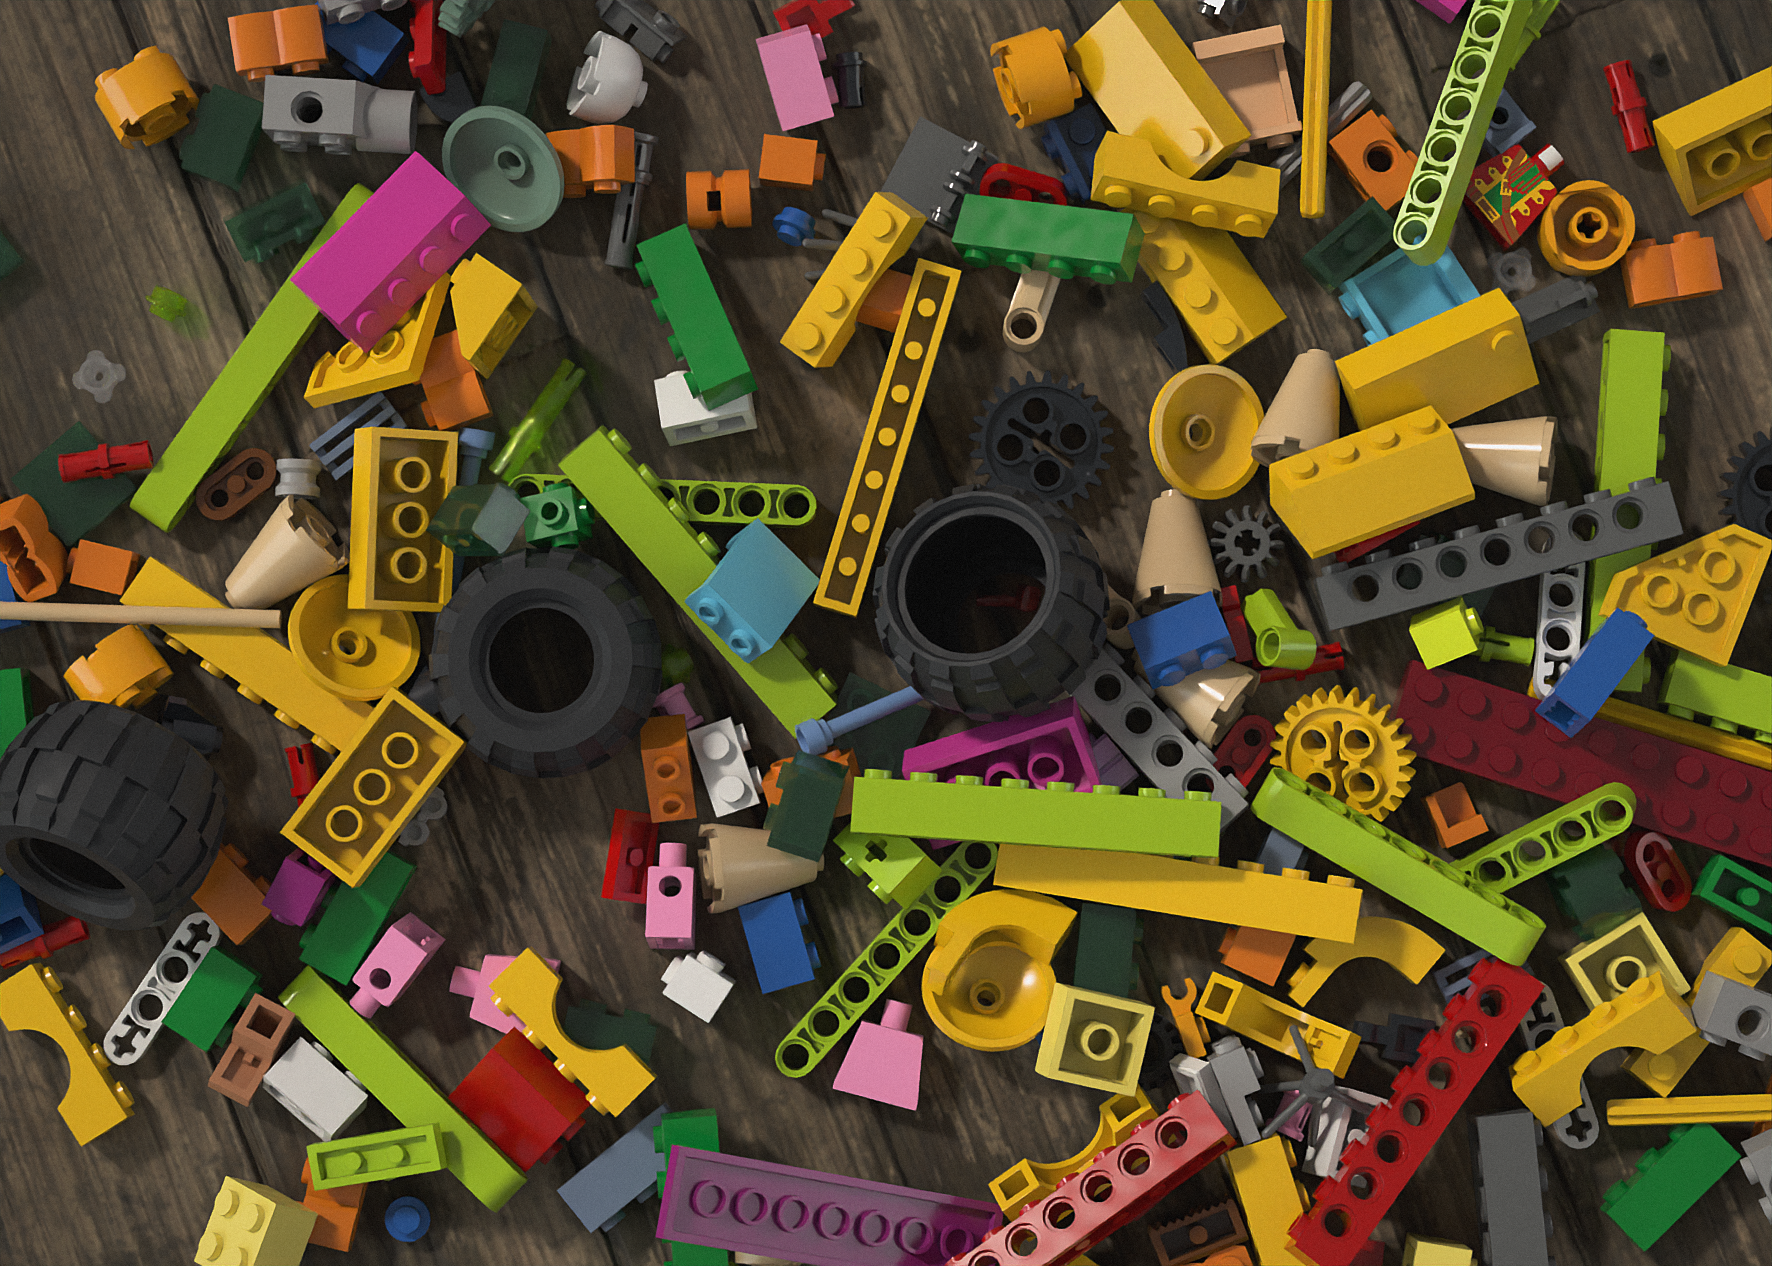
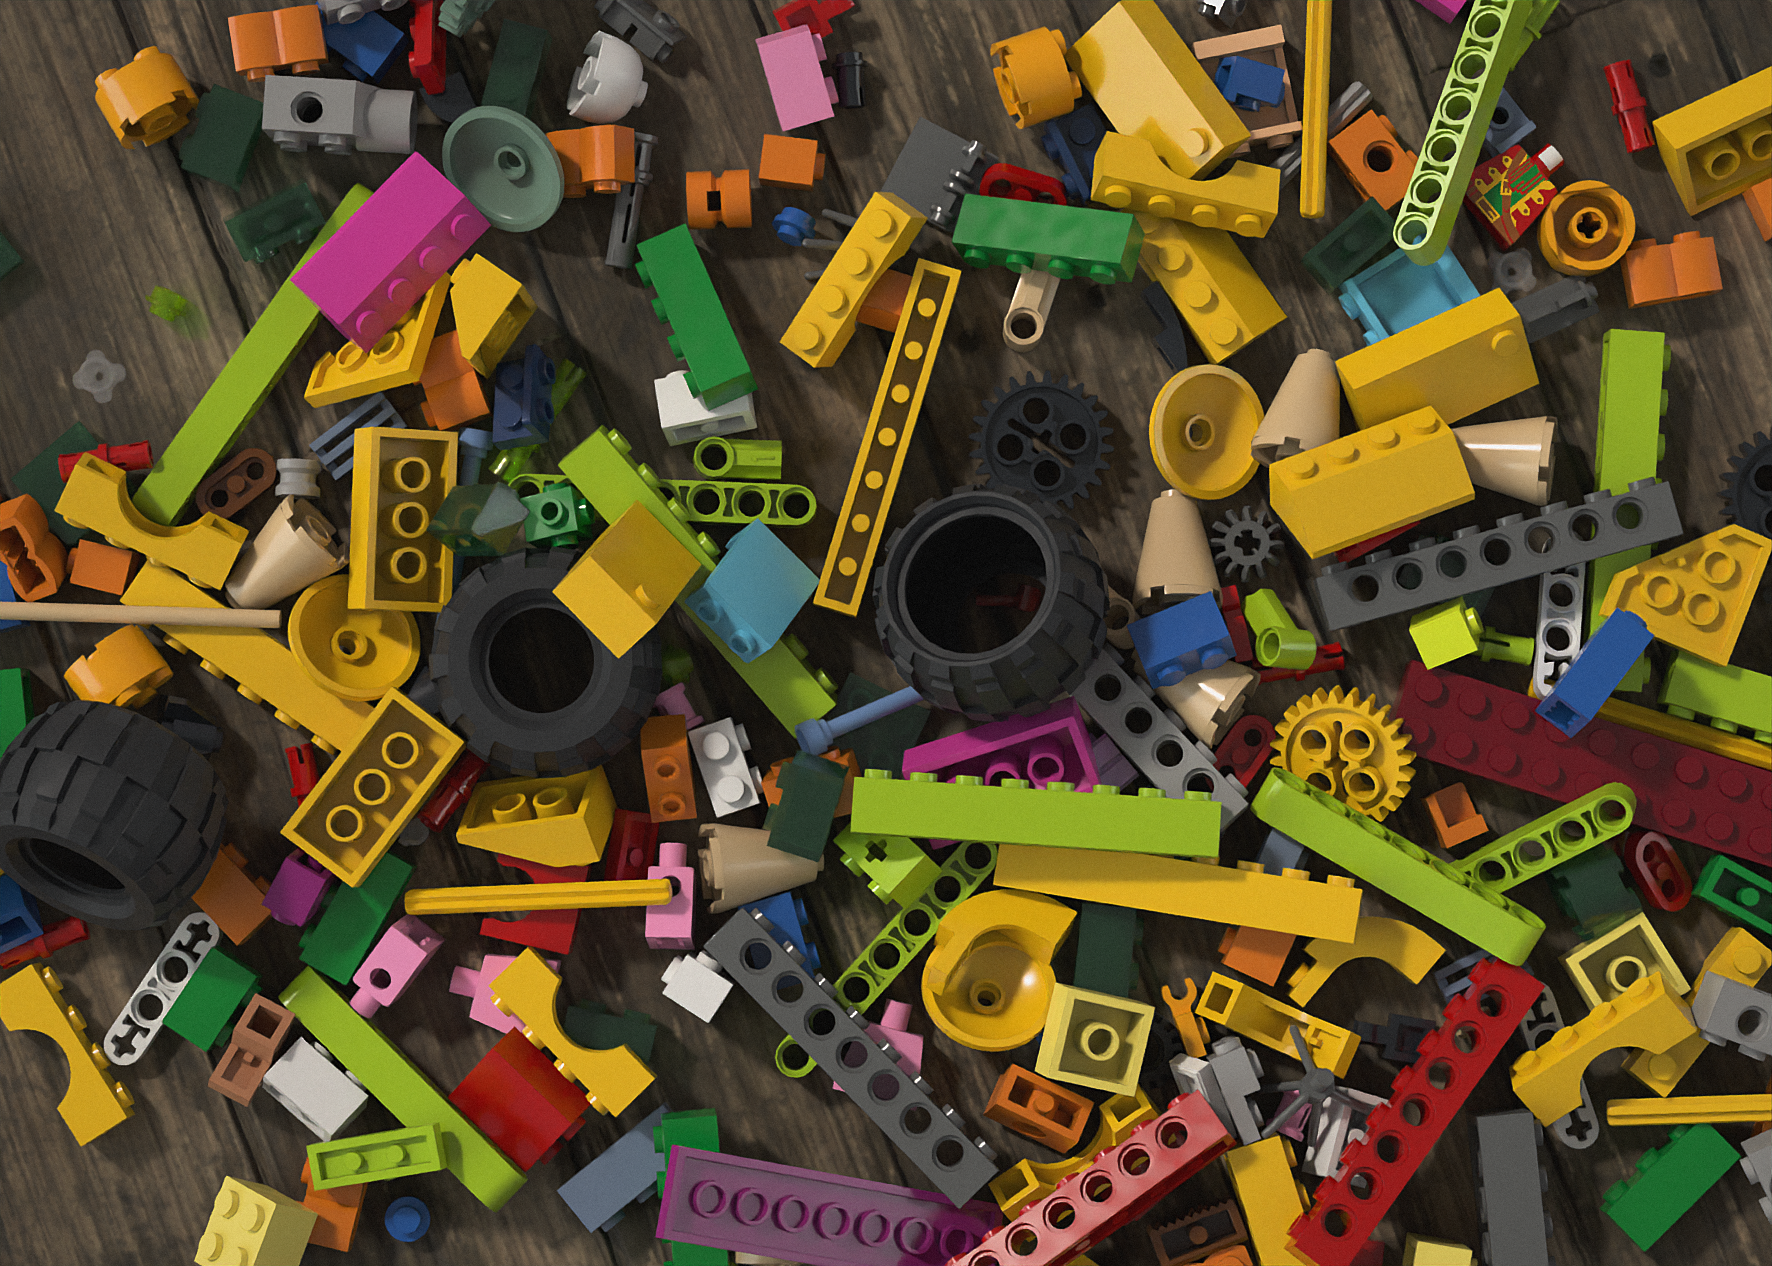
none -> yellow arch [54,452,249,590]
none -> yellow axle [404,879,672,915]
none -> red pin [417,748,490,833]
none -> yellow slope [456,765,618,867]
none -> red piece [480,853,593,955]
none -> dark blue bracket [492,344,556,450]
none -> yellow brick [552,500,702,659]
none -> lime piece [693,436,782,480]
none -> dark grey brick [703,907,999,1209]
none -> orange brick [983,1064,1094,1154]
none -> blue brick [1214,56,1285,112]

